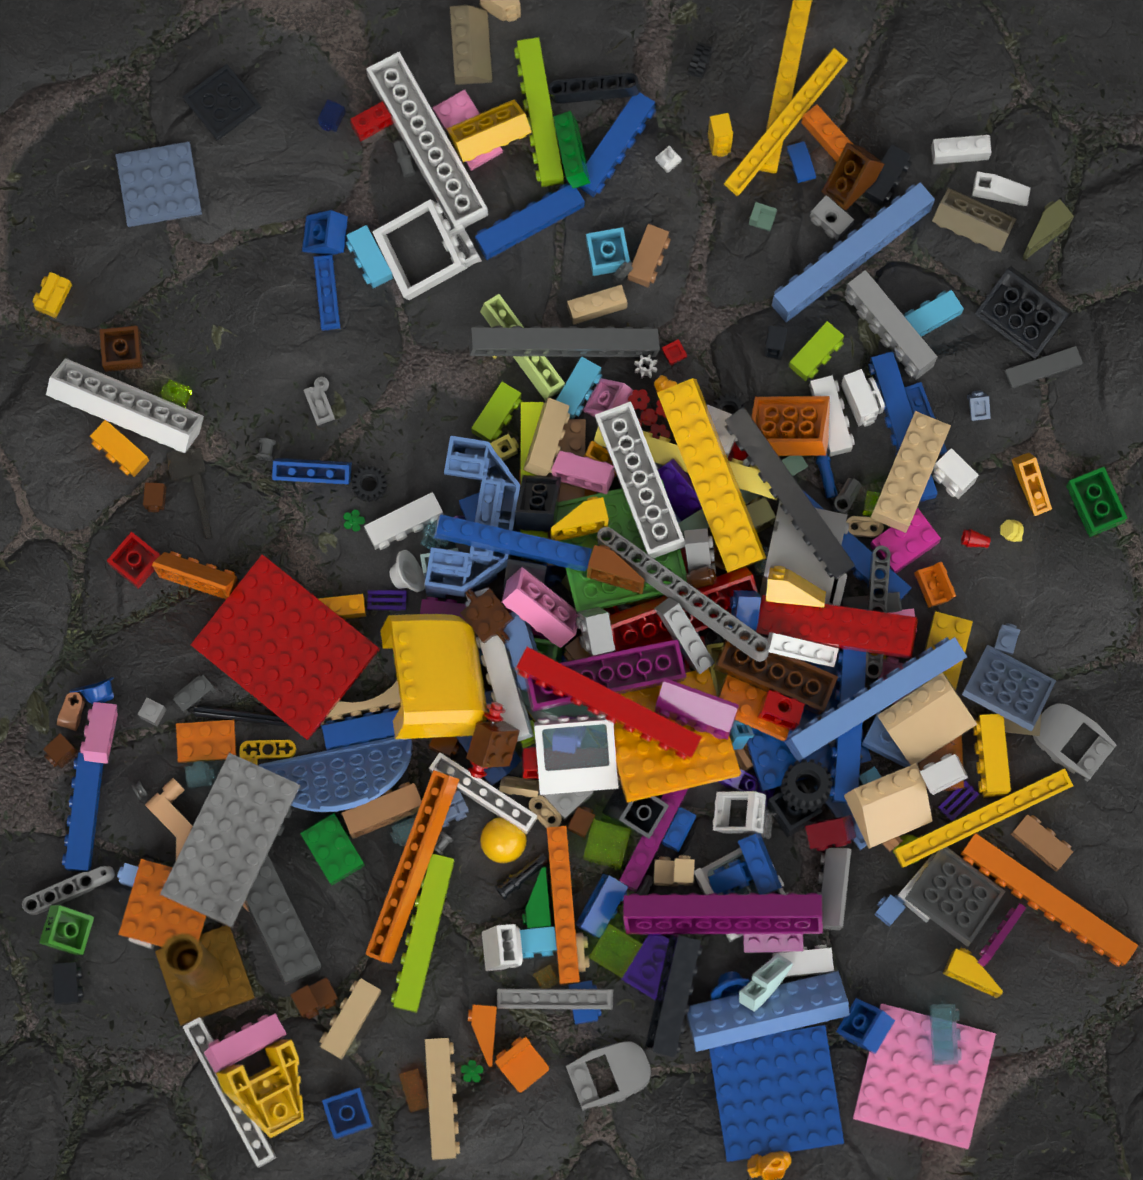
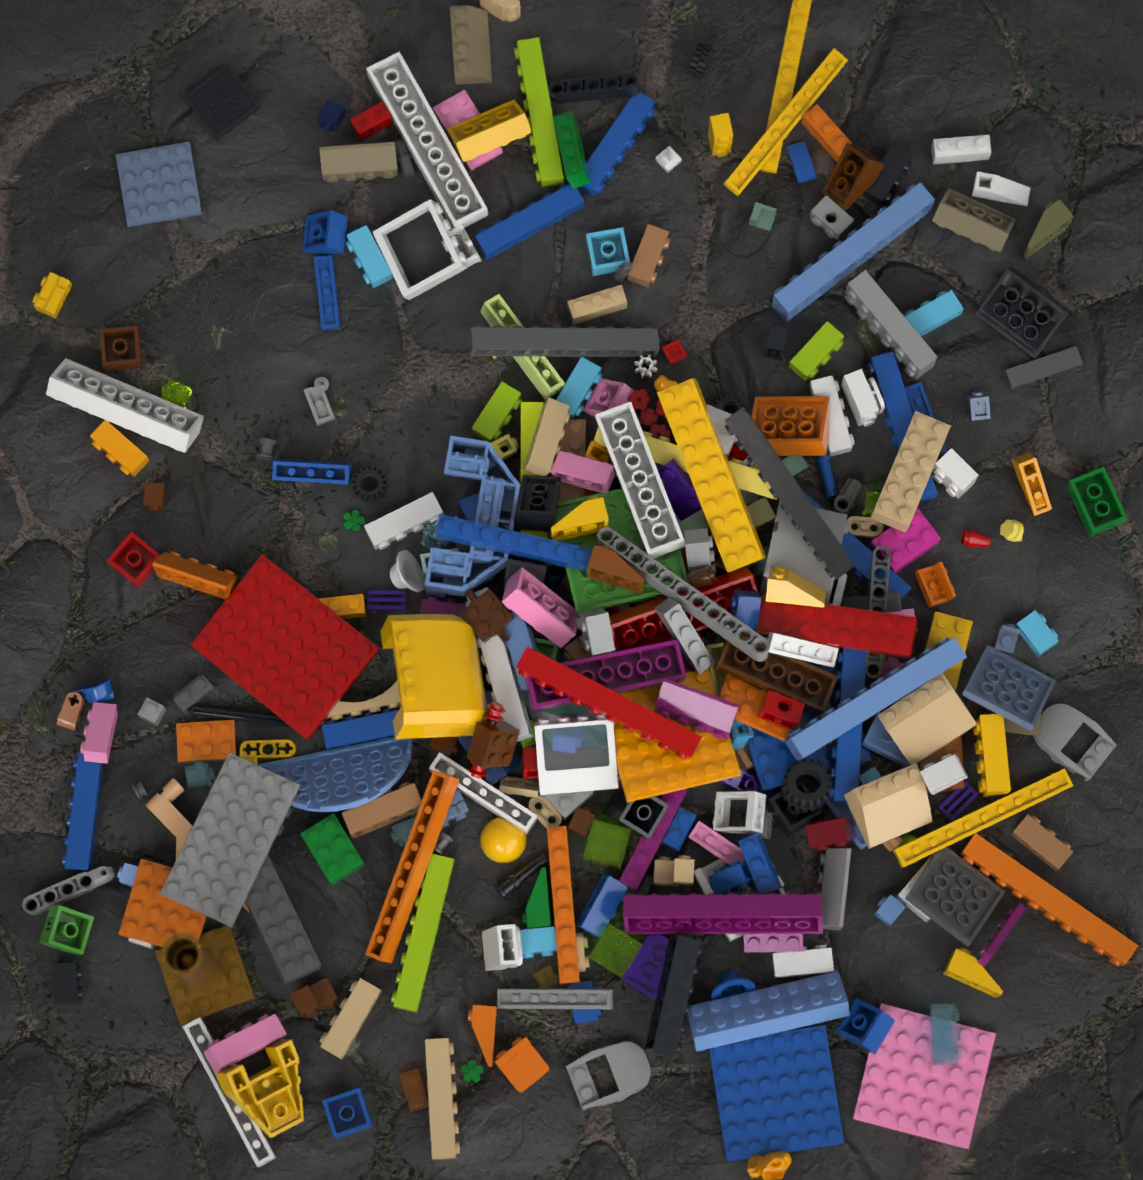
reddish brown brick [43,733,78,769] -> none
light aqua slope [739,954,793,1012] -> none
none -> dark tan slope [319,142,398,182]
none -> bright pink plate [689,821,754,881]
none -> medium azure brick [1015,610,1058,657]

